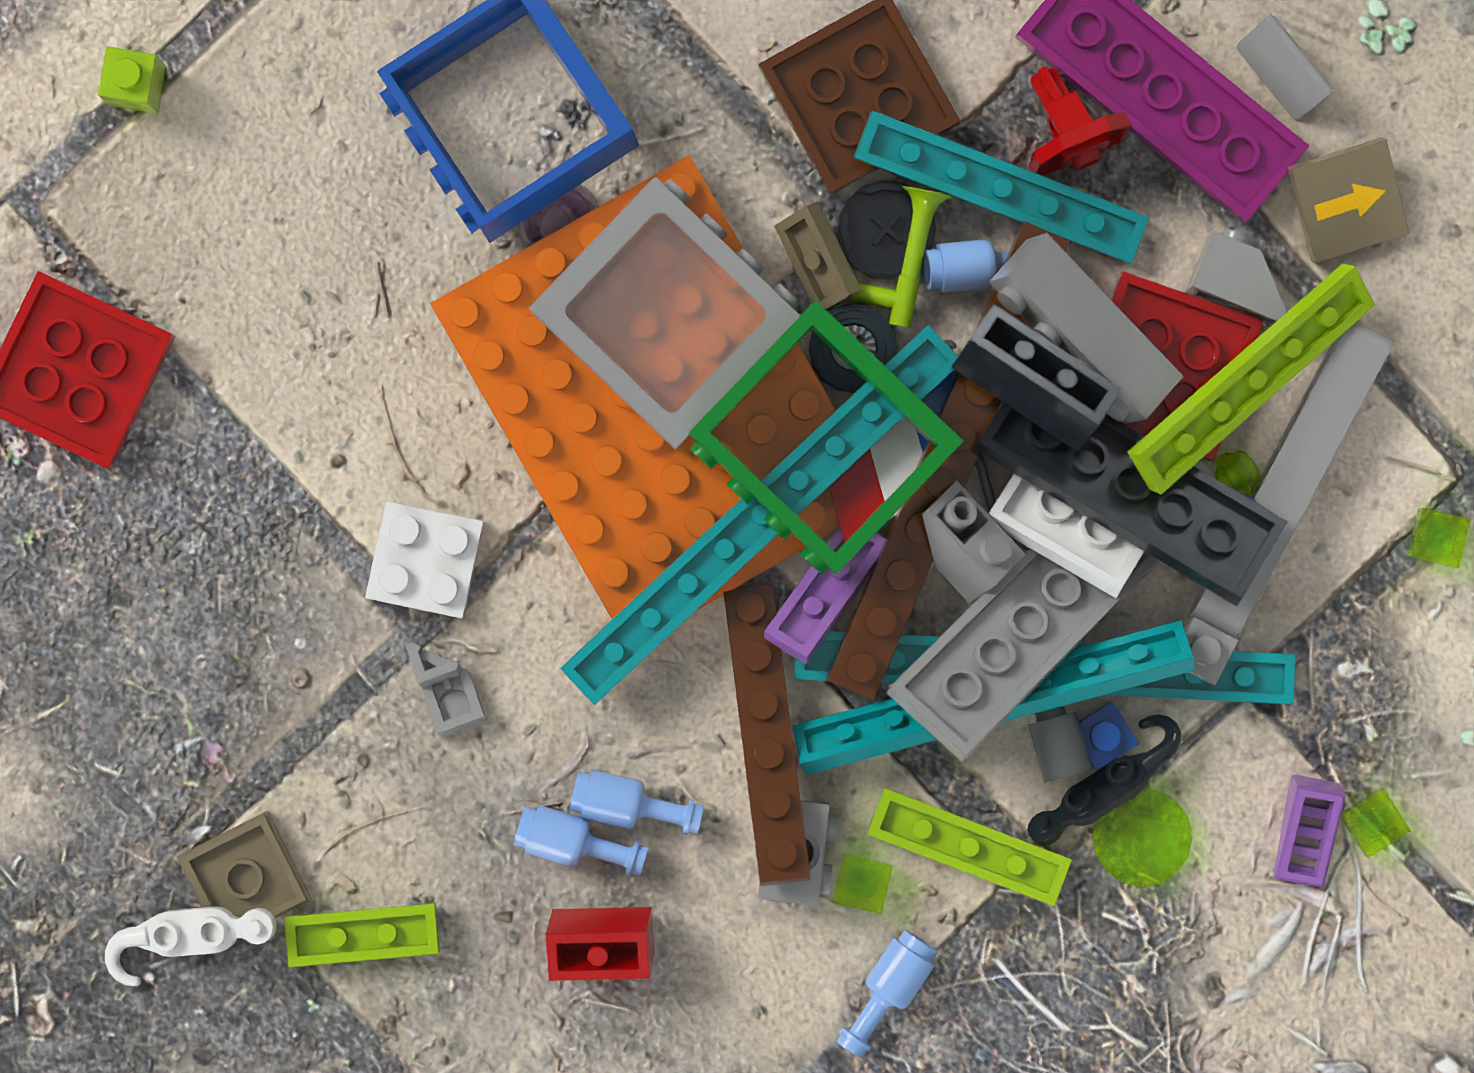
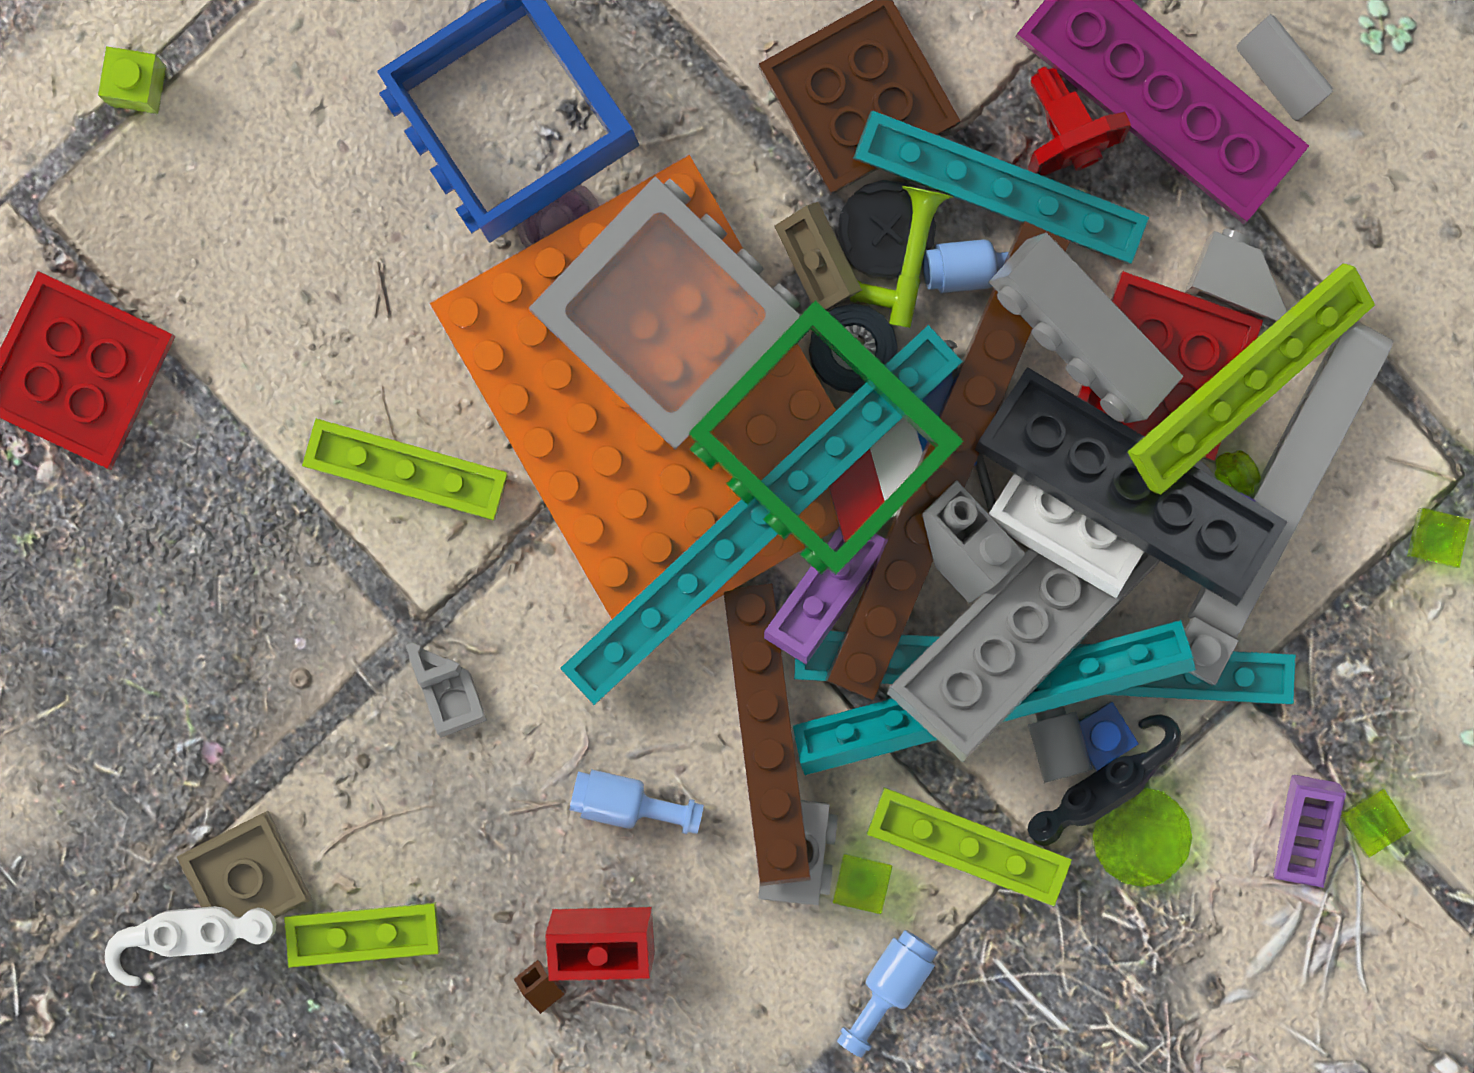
white plate [365,501,485,619] -> none
light blue piece [514,805,648,876] -> none
black brick [951,304,1121,452] -> none
dark tan tile [1288,137,1409,264] -> none
none -> lime plate [302,418,509,521]
none -> reddish brown piece [514,960,566,1014]

